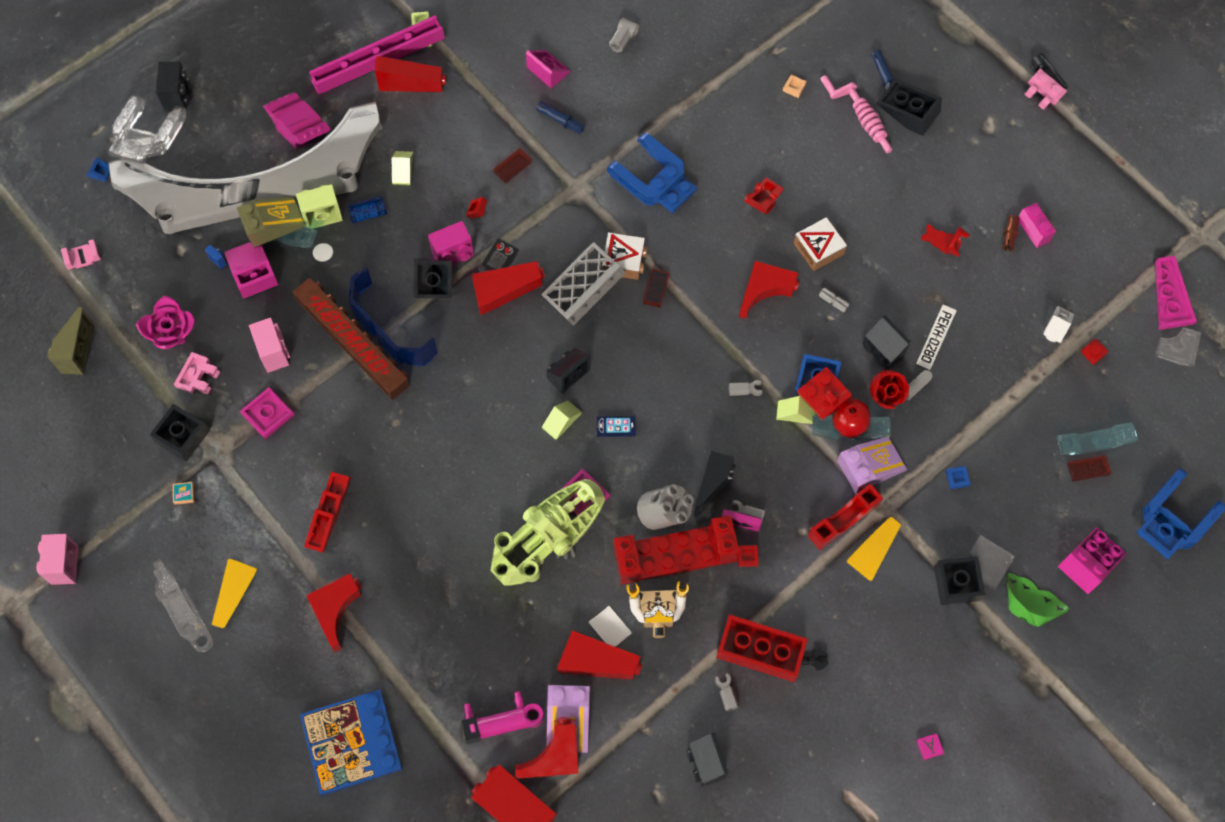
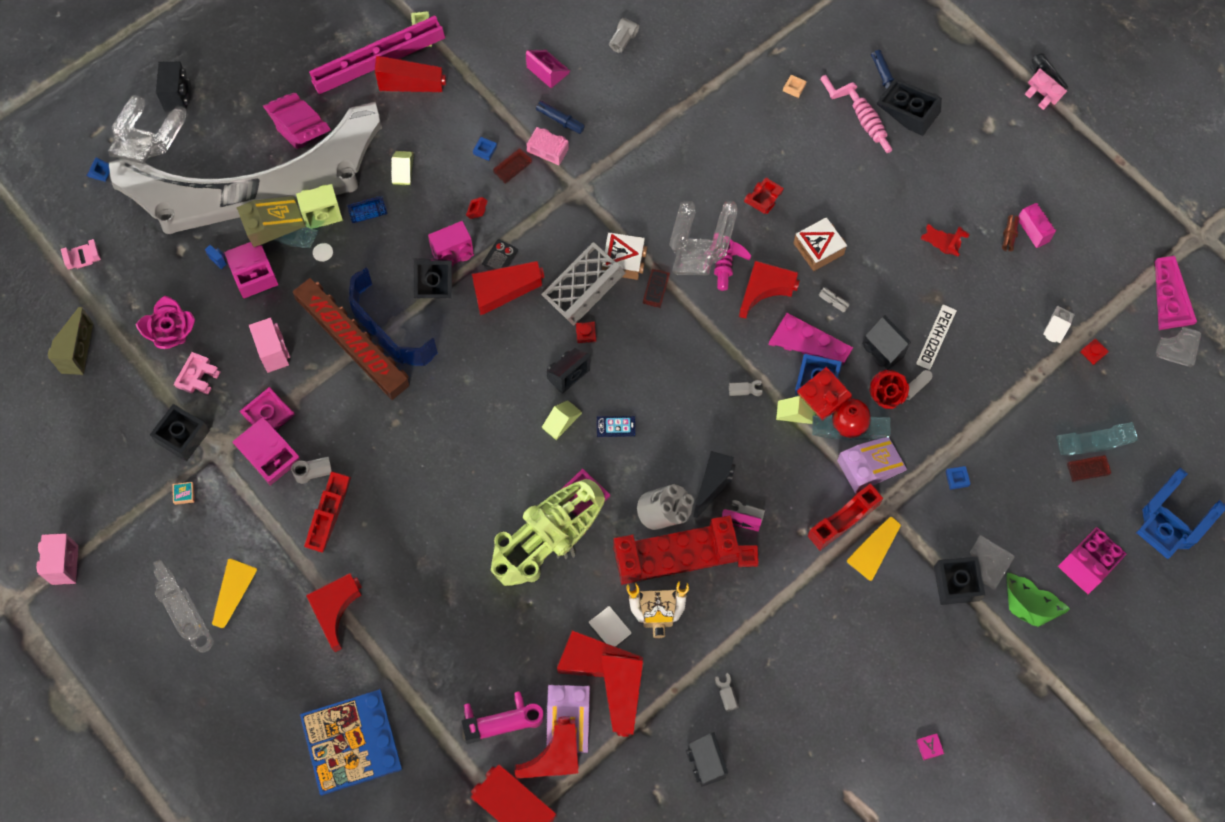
blue plate [607,132,697,214] -> none
red brick [716,614,808,683] -> none
black bar [800,649,829,671] -> none
none -> dark pink slope [232,417,300,486]
none -> light grey piece [291,457,332,484]
none -> blue plate [473,137,497,161]
none -> bright pink brick [527,127,569,165]
none -> red plate [576,322,596,343]
none -> red slope [601,652,643,737]
none -> clear plate [669,201,737,276]
none -> dark pink piece [714,237,751,291]
none -> dark pink wing [768,313,853,365]

